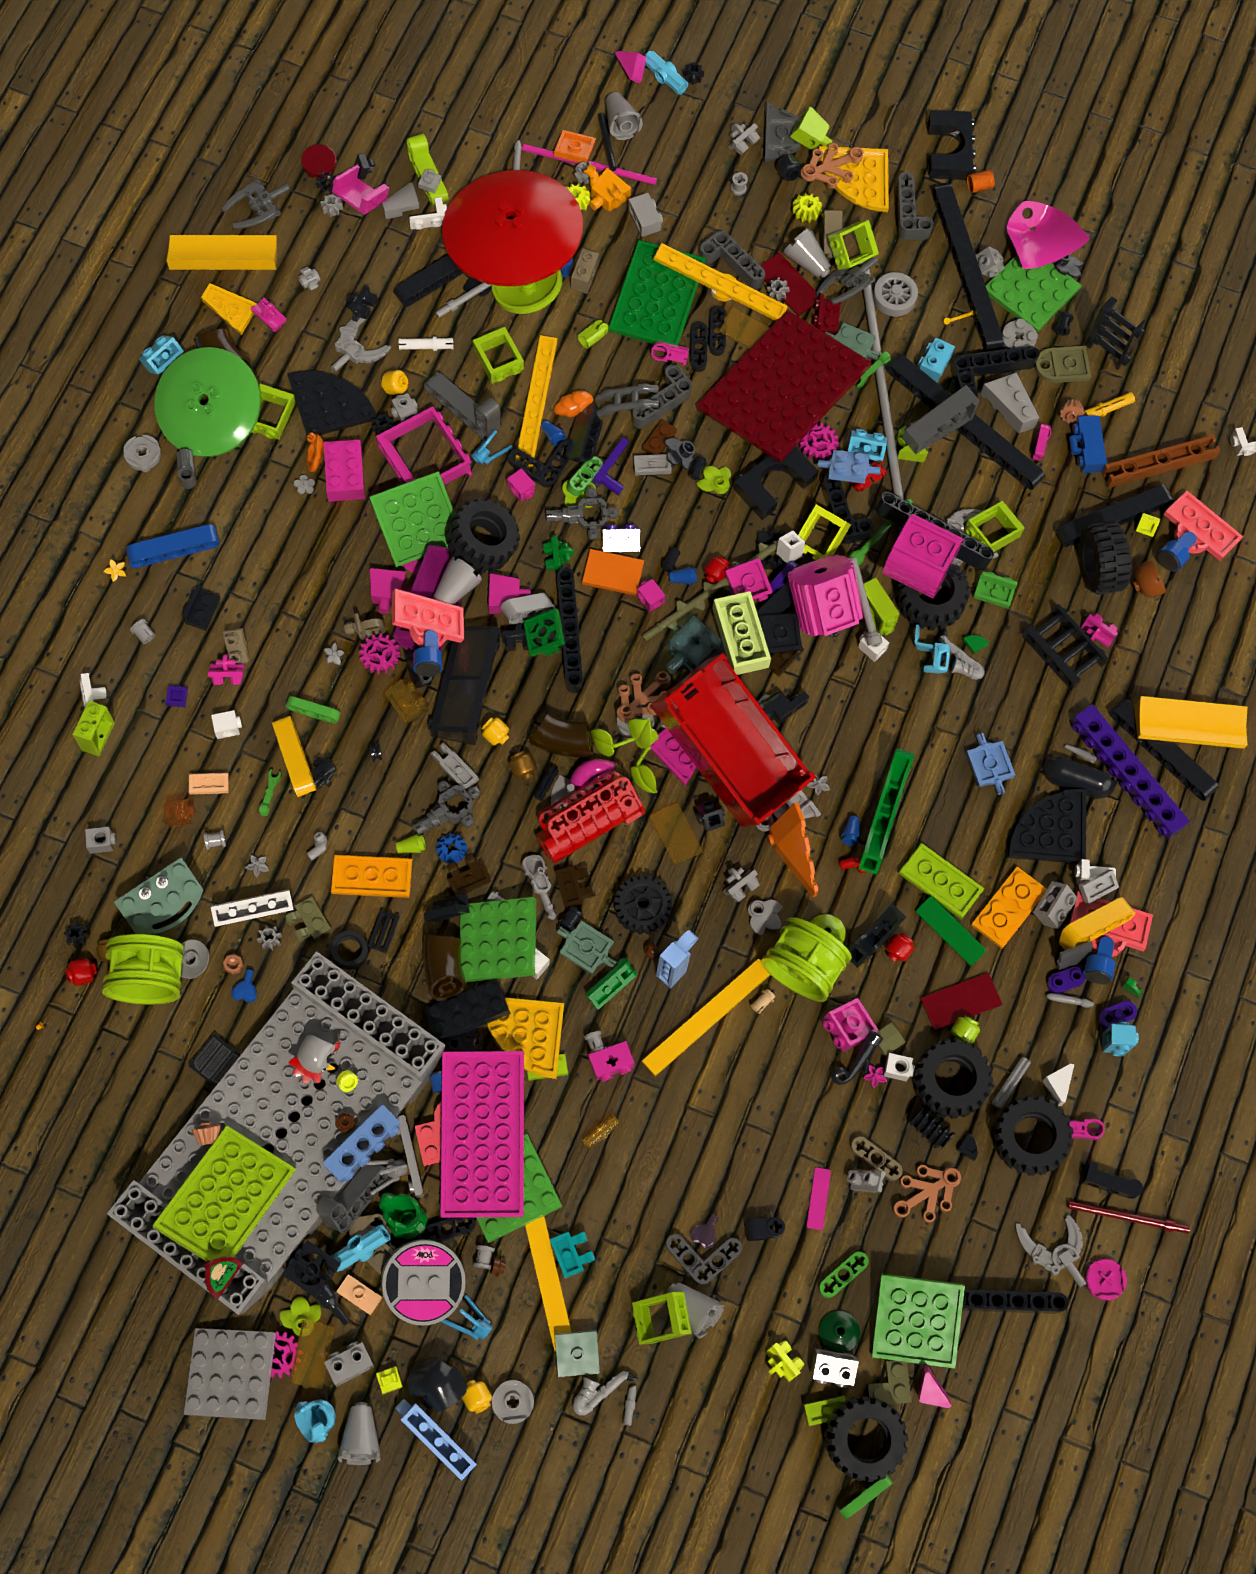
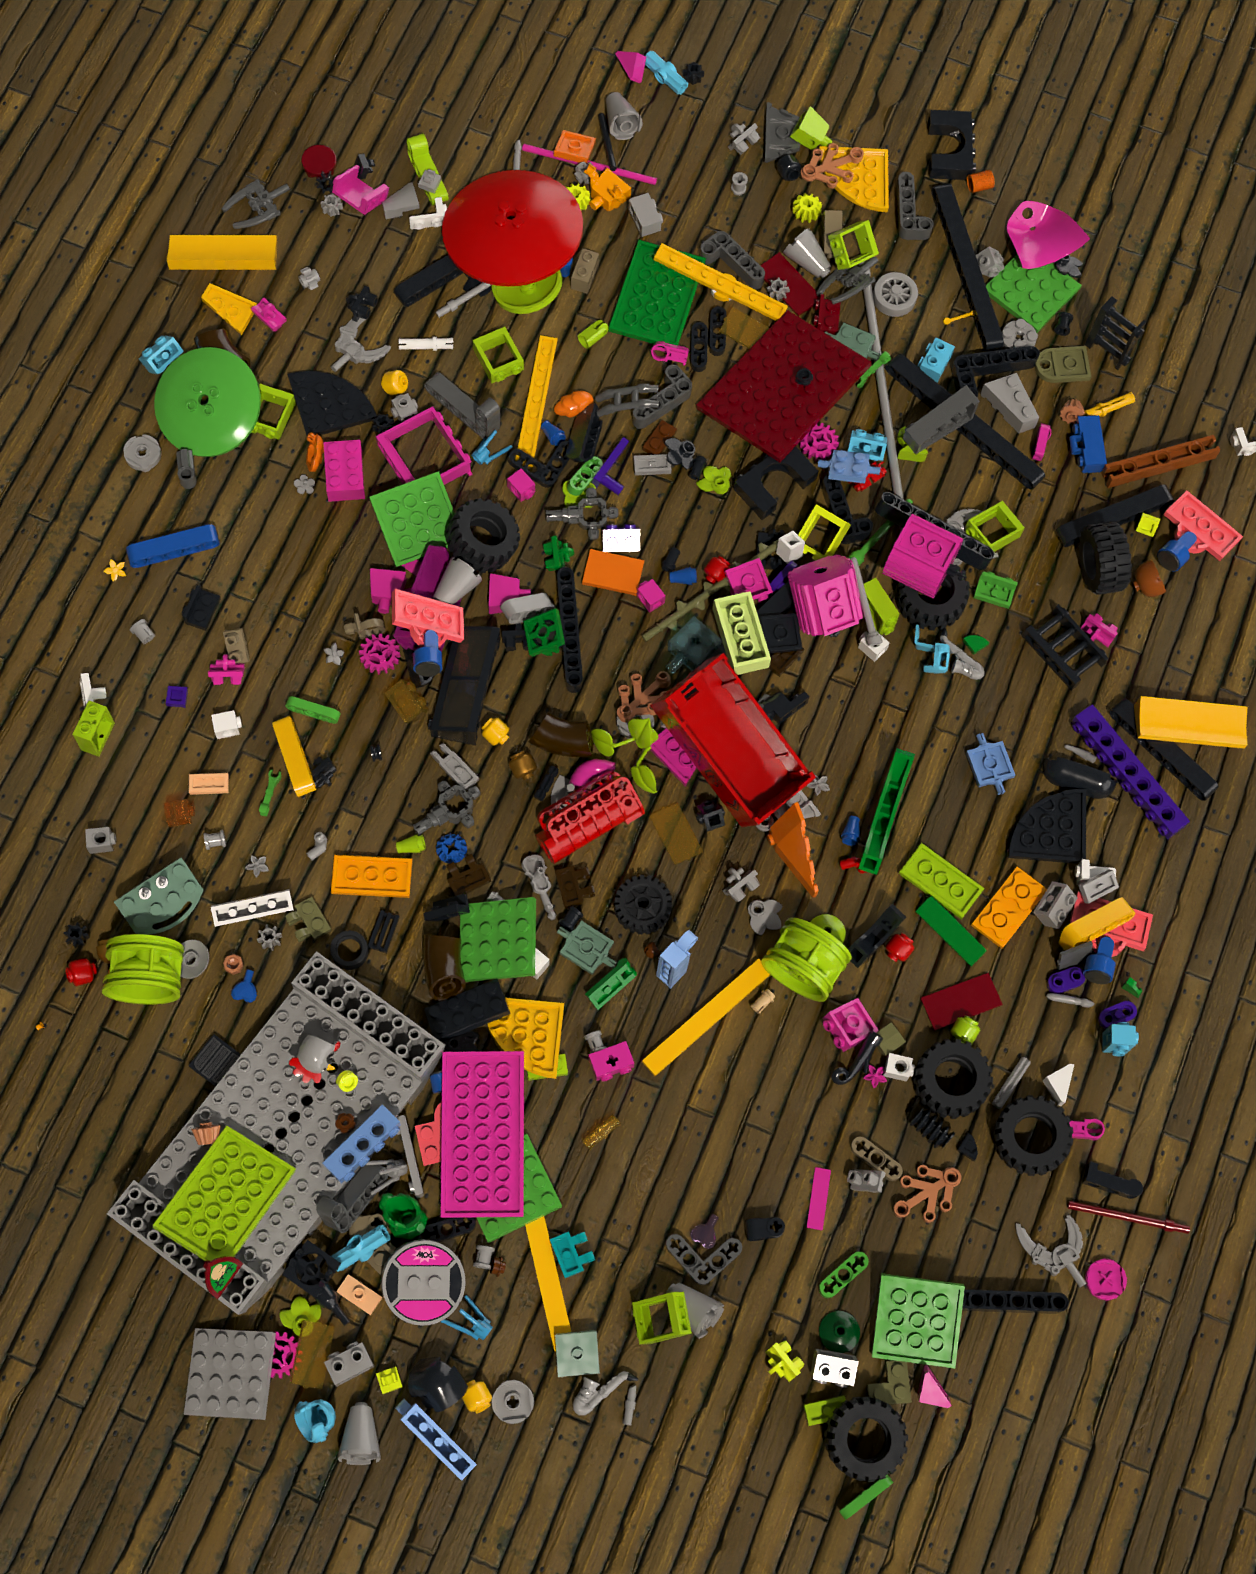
none -> black plate [796,368,813,386]

